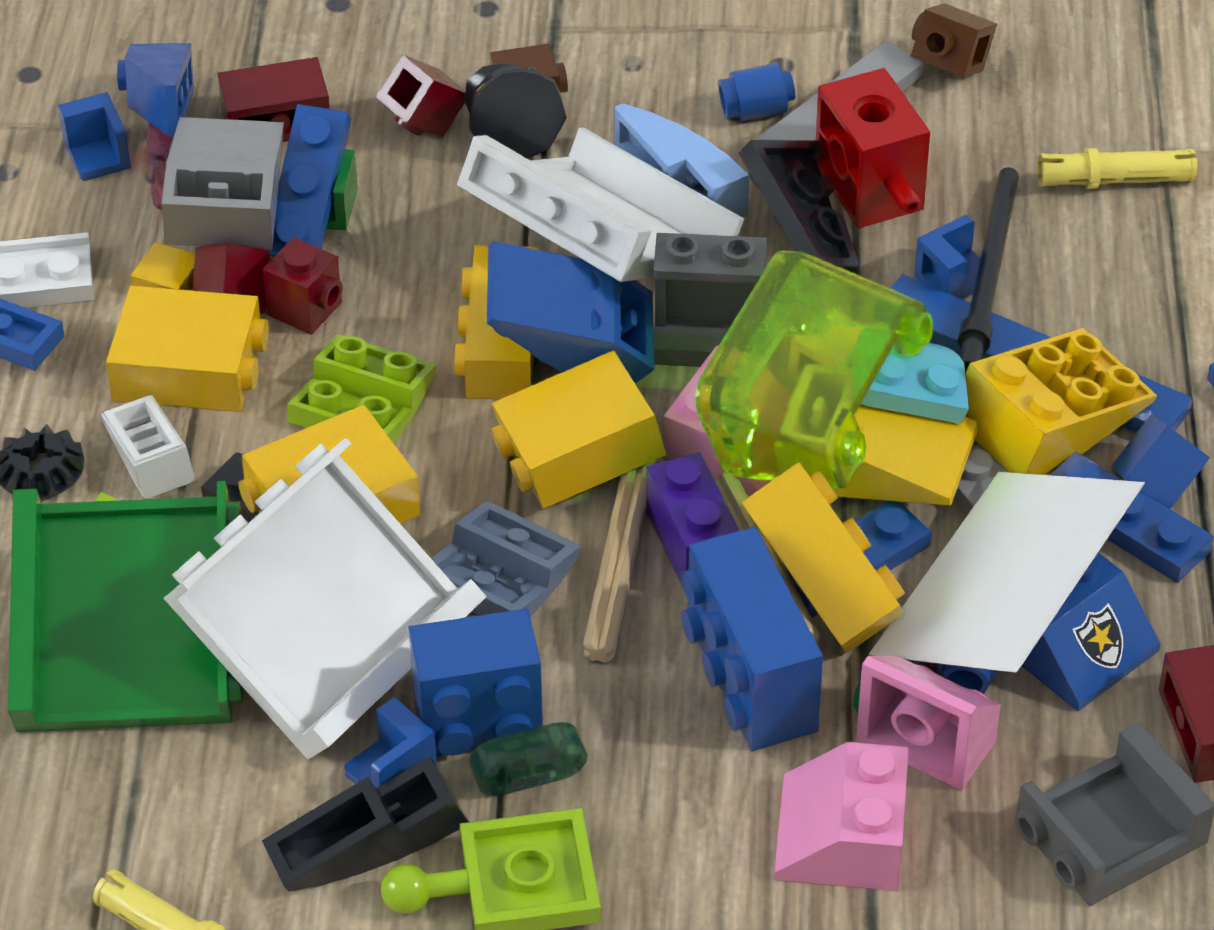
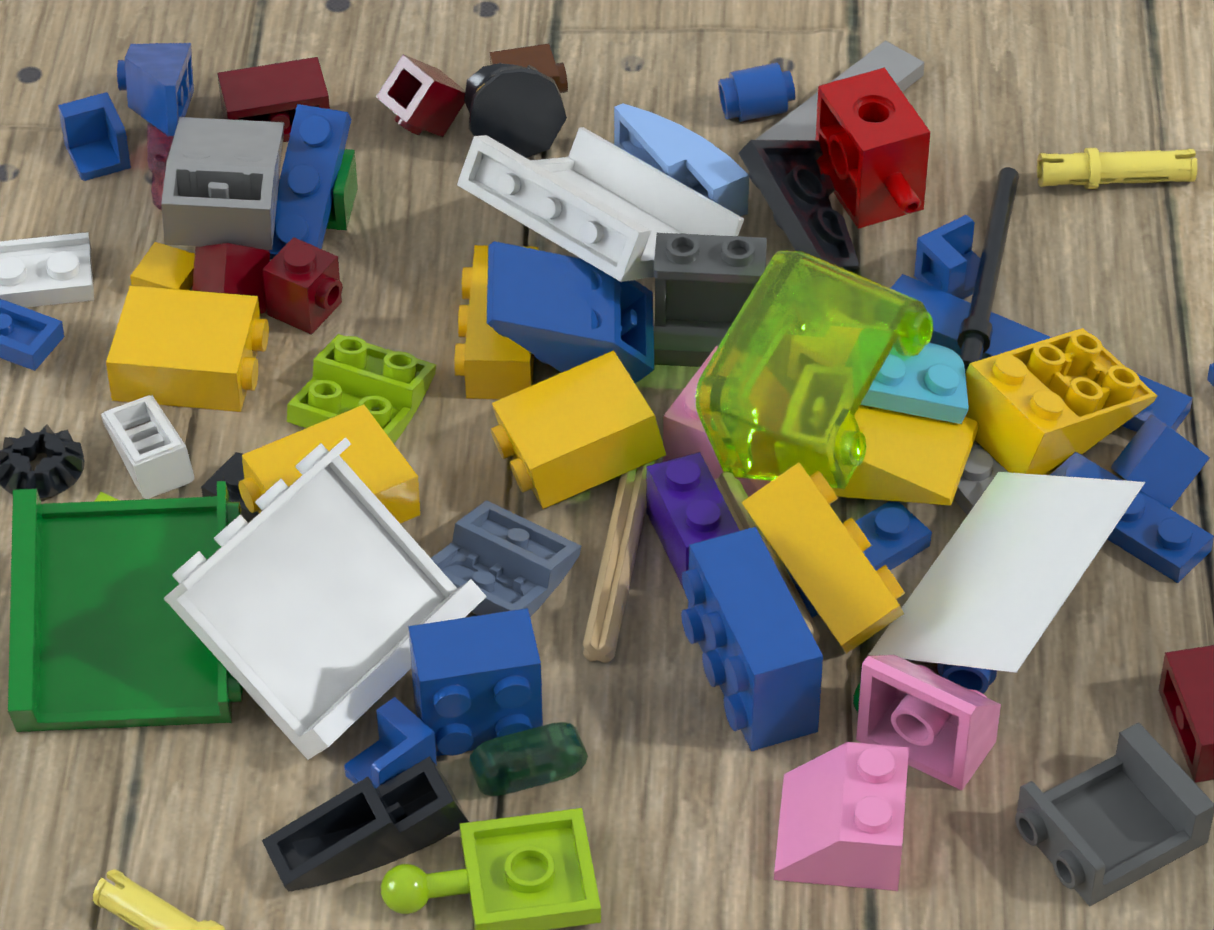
reddish brown brick [911,3,997,78] -> none
blue slope [1021,552,1160,711] -> none

